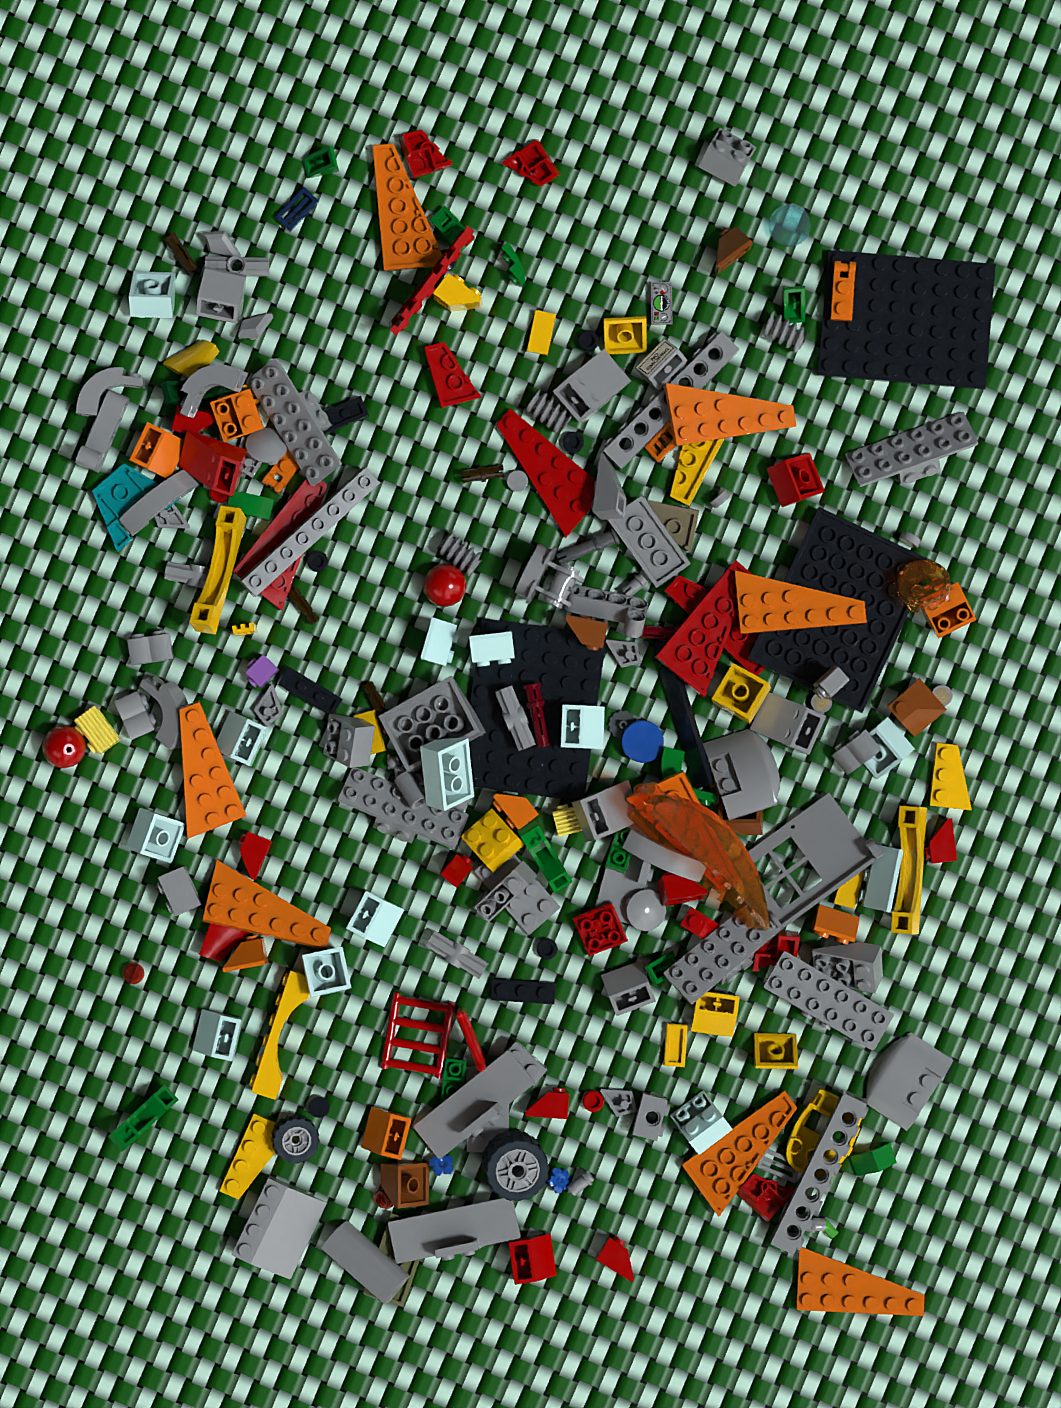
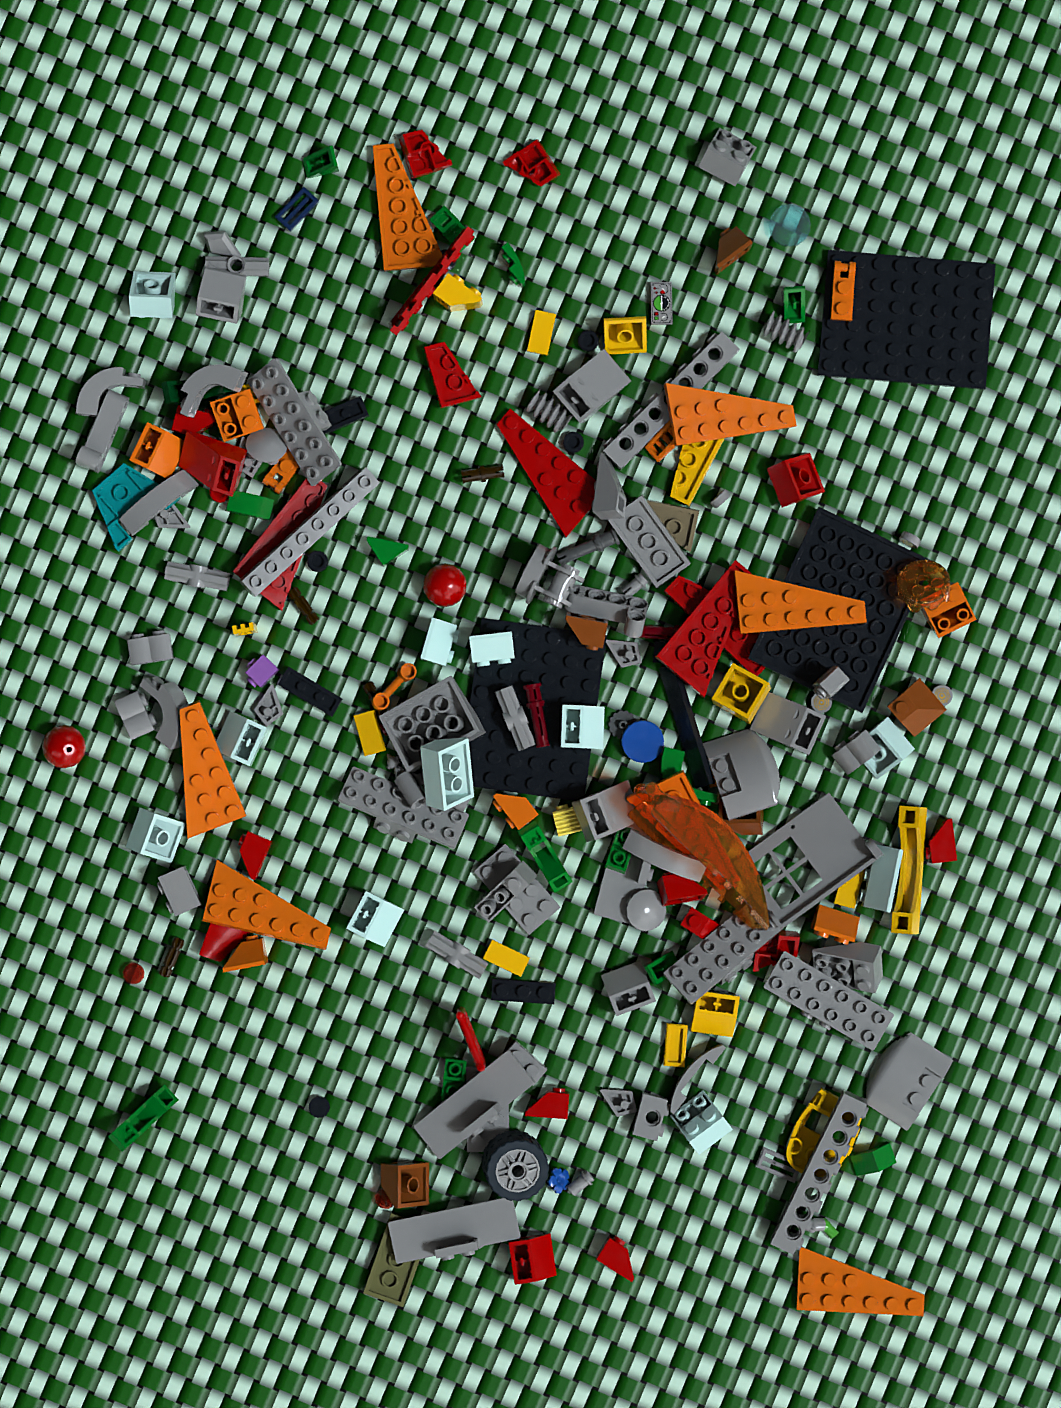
light yellow brick [74,706,121,755] -> none
yellow slope [163,340,220,378] -> none
dark brown pin [164,233,199,275] -> none
yellow arch [189,506,247,635] -> none
light aqua slope [193,1009,243,1061] -> none
yellow wing [220,1113,276,1200] -> none
light grey slope [232,1175,327,1279] -> none
light grey piece [238,313,273,340] -> none
yellow arch [249,970,310,1100] -> none
black wheel [271,1114,320,1164] -> none
light aqua slope [301,947,351,997] -> none
light grey brick [321,1221,410,1304] -> none
light grey slope [323,714,375,768] -> none
orange slope [361,1106,412,1160] -> none
red bar [381,992,455,1079] -> none
blue plant [428,1155,454,1176] -> none
light grey piece [436,531,483,577] -> none
red slope [440,854,473,888] -> none
yellow brick [461,808,525,873] -> none
light grey tile [507,470,528,492] -> none
black tile [537,938,558,960] -> none
red tile [573,902,628,956] -> none
red tile [583,1090,604,1112] -> none
brick [635,338,688,390] -> none
orange wing [682,1091,797,1217] -> none
red slope [736,1174,795,1222] -> none
yellow slope [754,1033,798,1069] -> none
light grey bracket [846,412,978,487] -> none
yellow wing [929,743,972,810] -> none
none -> dark brown axle [159,937,184,978]
none -> green slope [366,536,409,566]
none -> orange bar [371,663,417,710]
none -> yellow tile [483,940,530,977]
none -> light grey slope [670,1044,726,1114]

